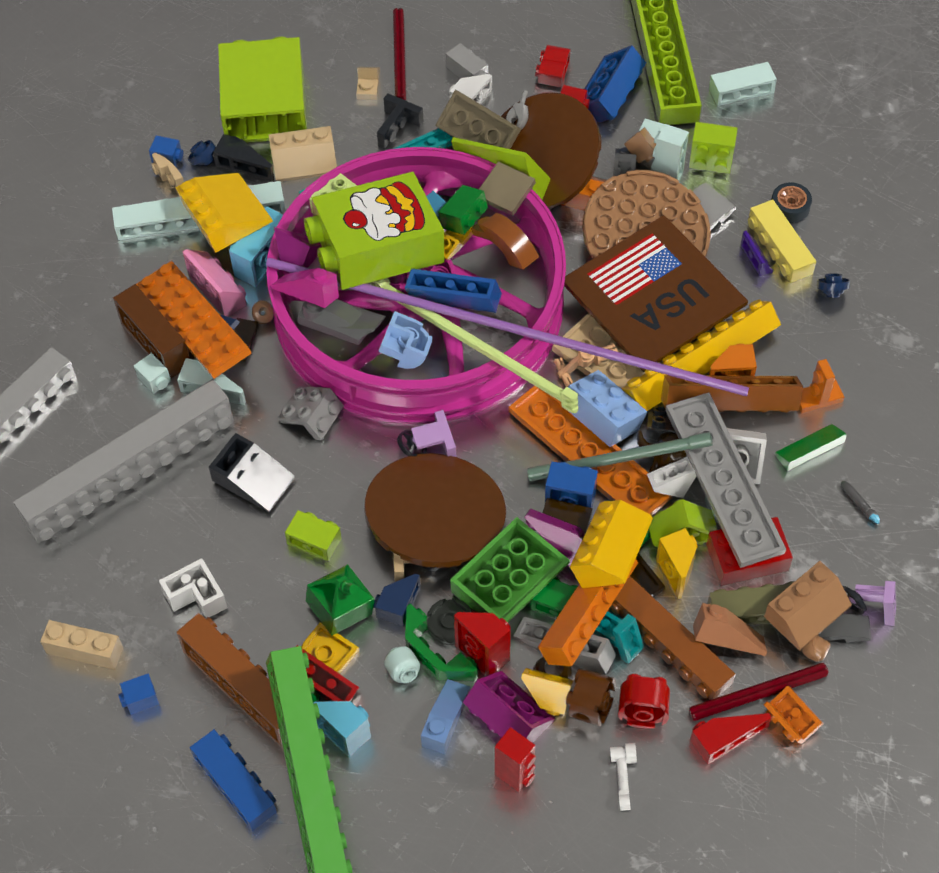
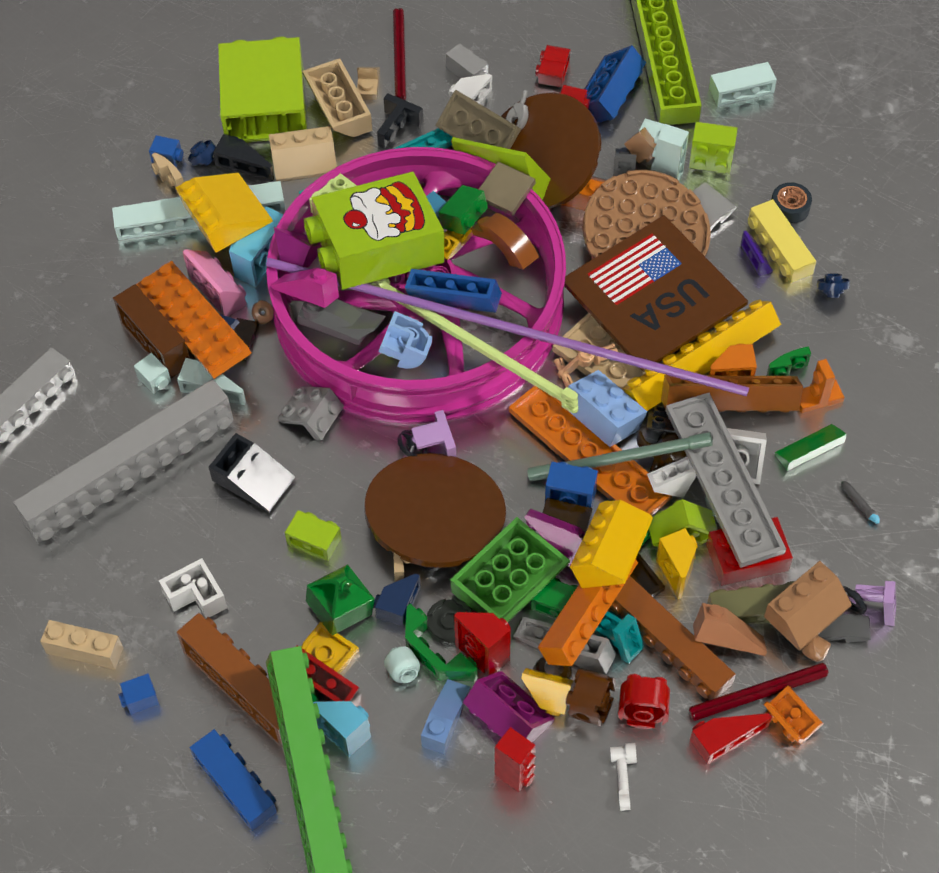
none -> tan slope [302,58,372,137]
none -> green slope [766,346,811,376]

